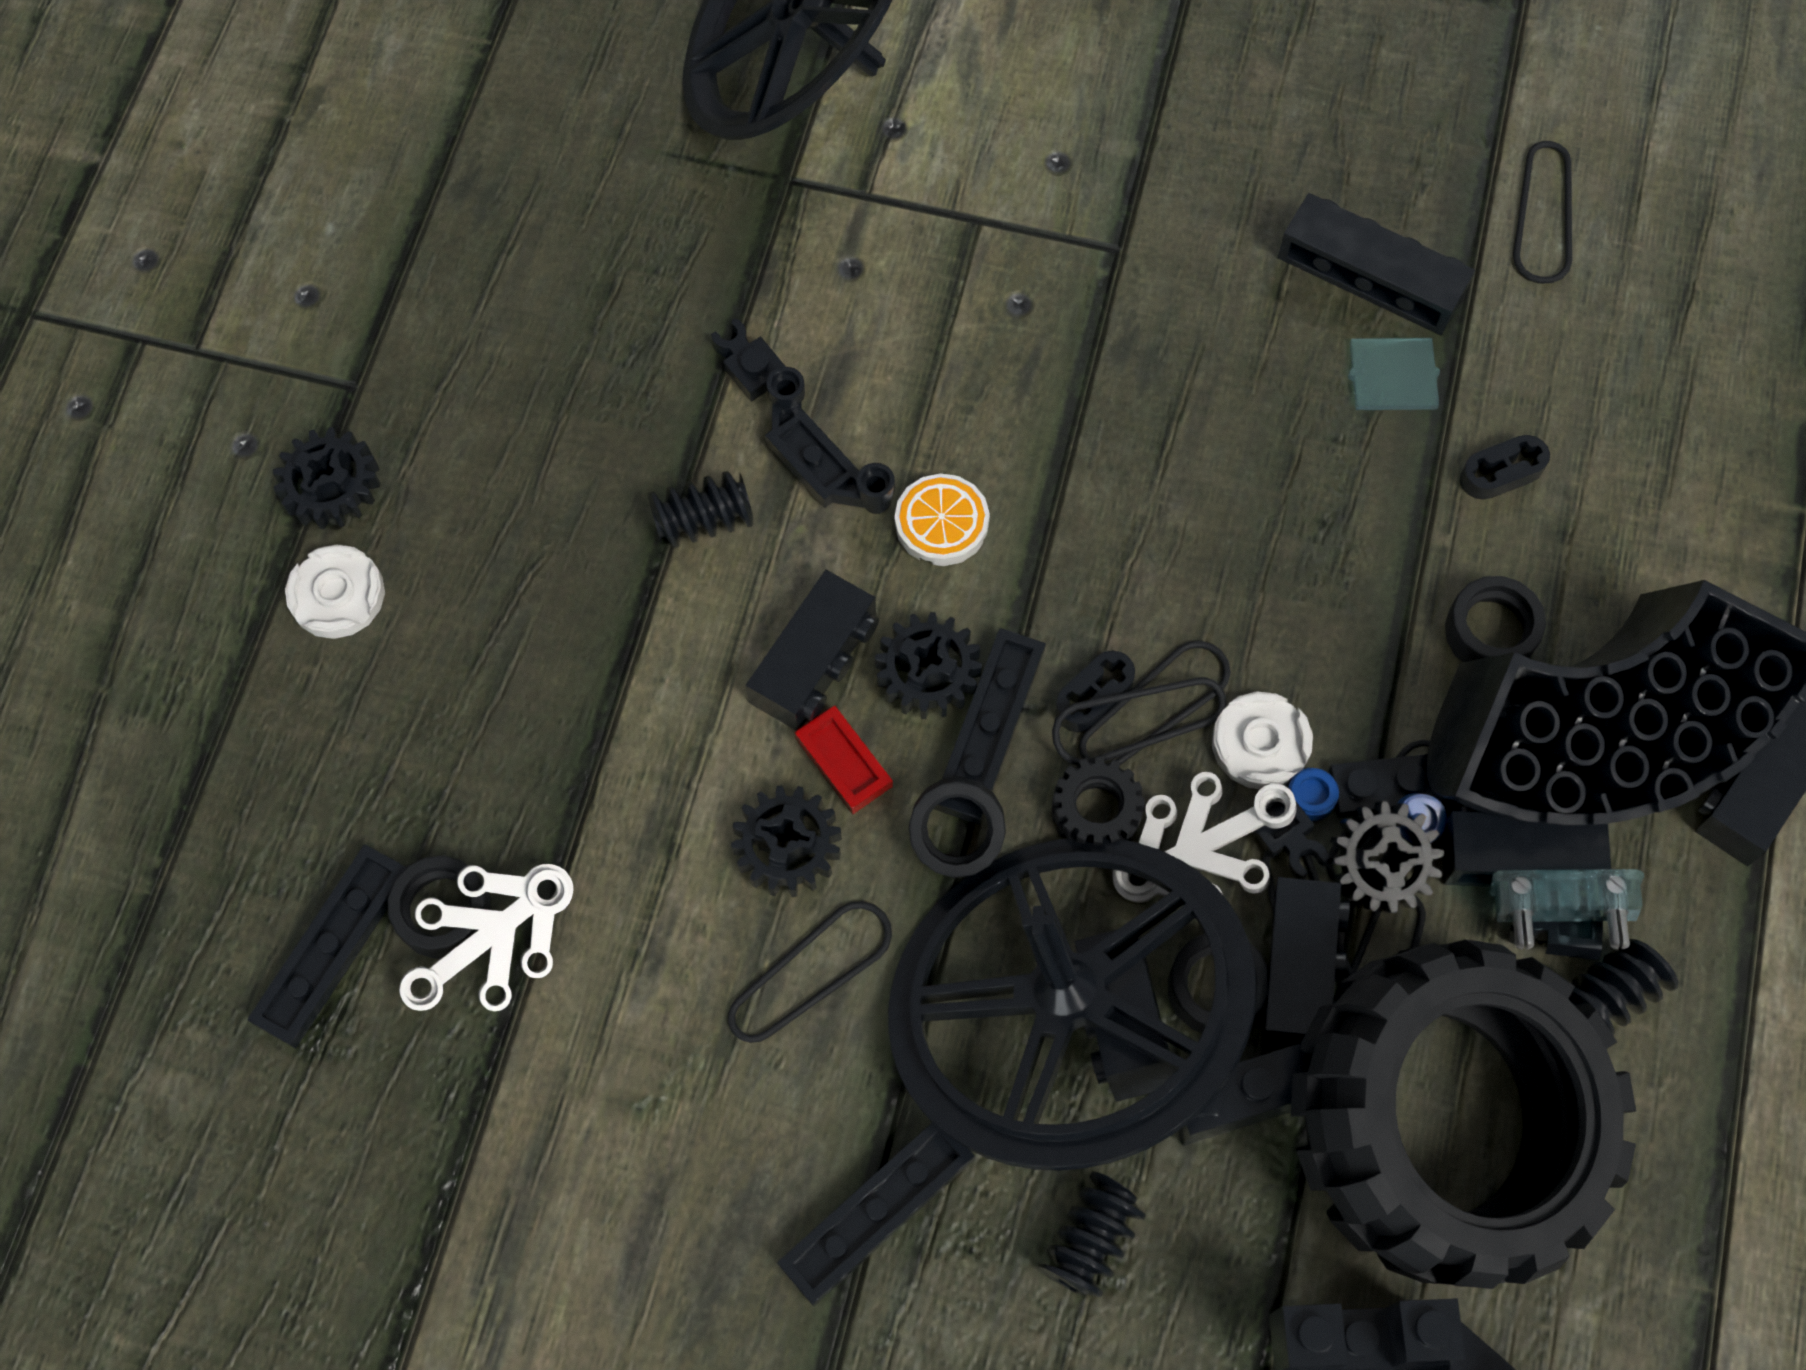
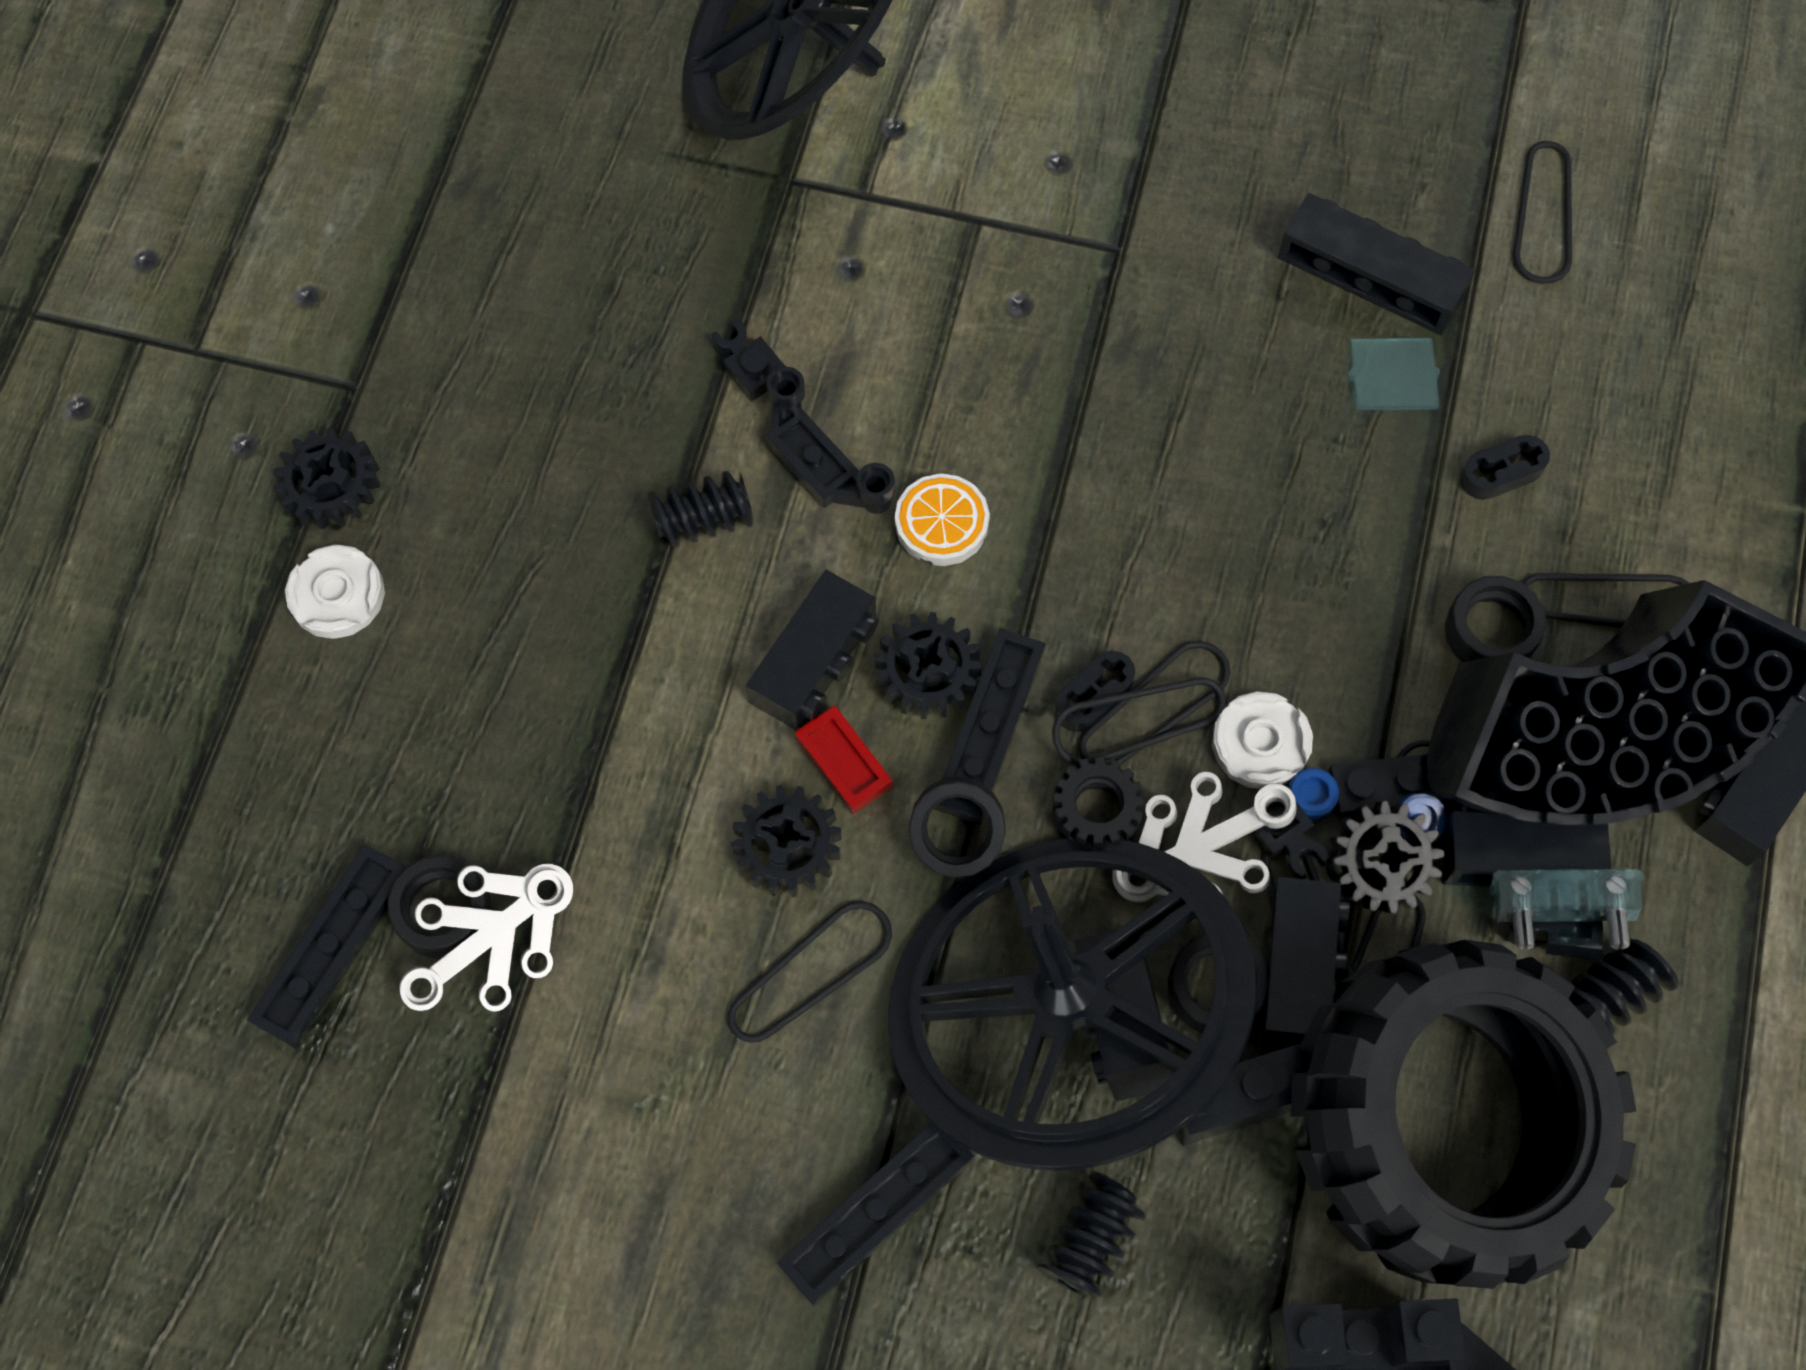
none -> black piece [1522,573,1689,627]

